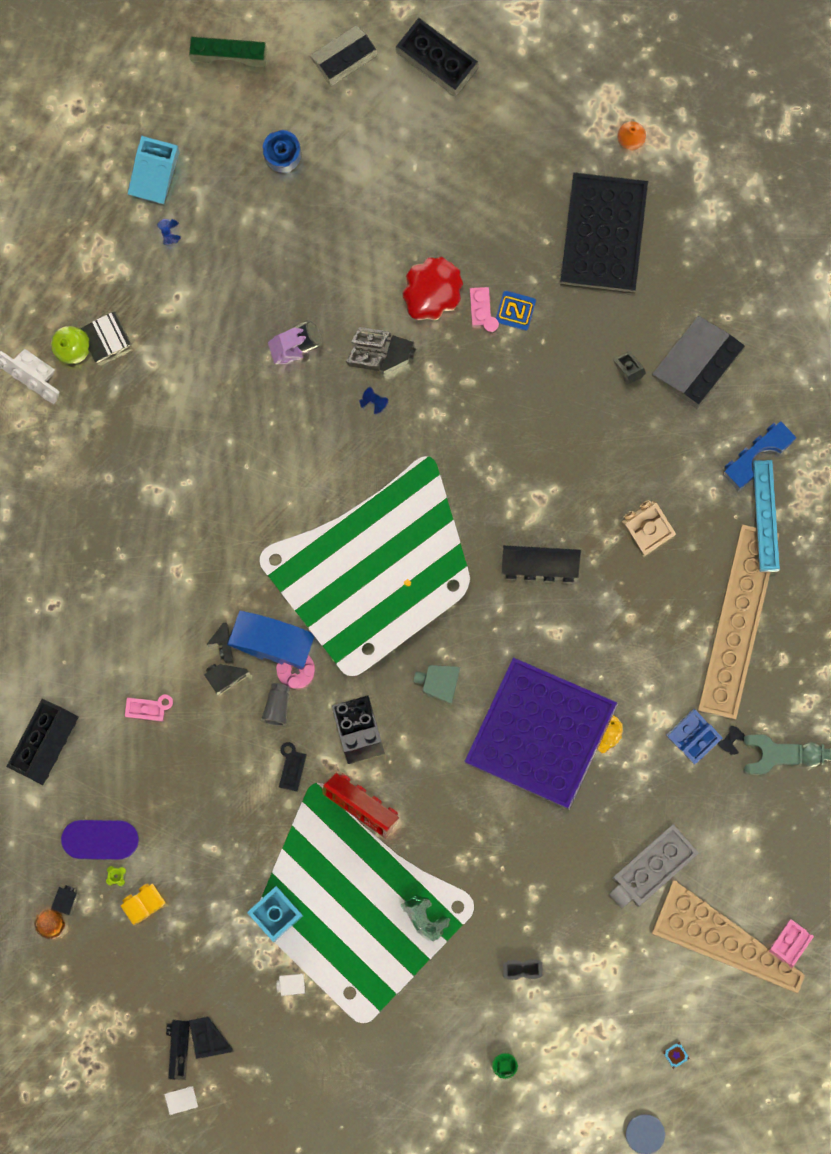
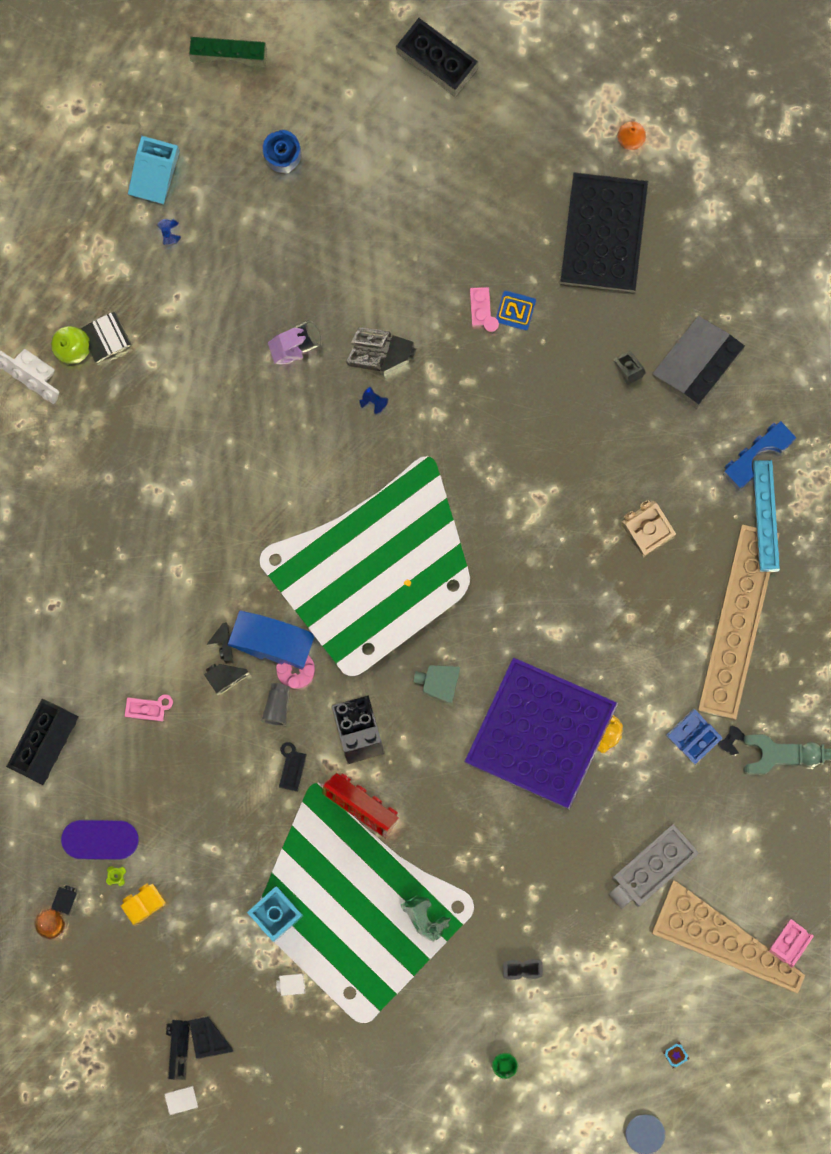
slope [310,25,377,86] -> none
red piece [402,257,463,320] -> none
black slope [501,545,581,584] -> none

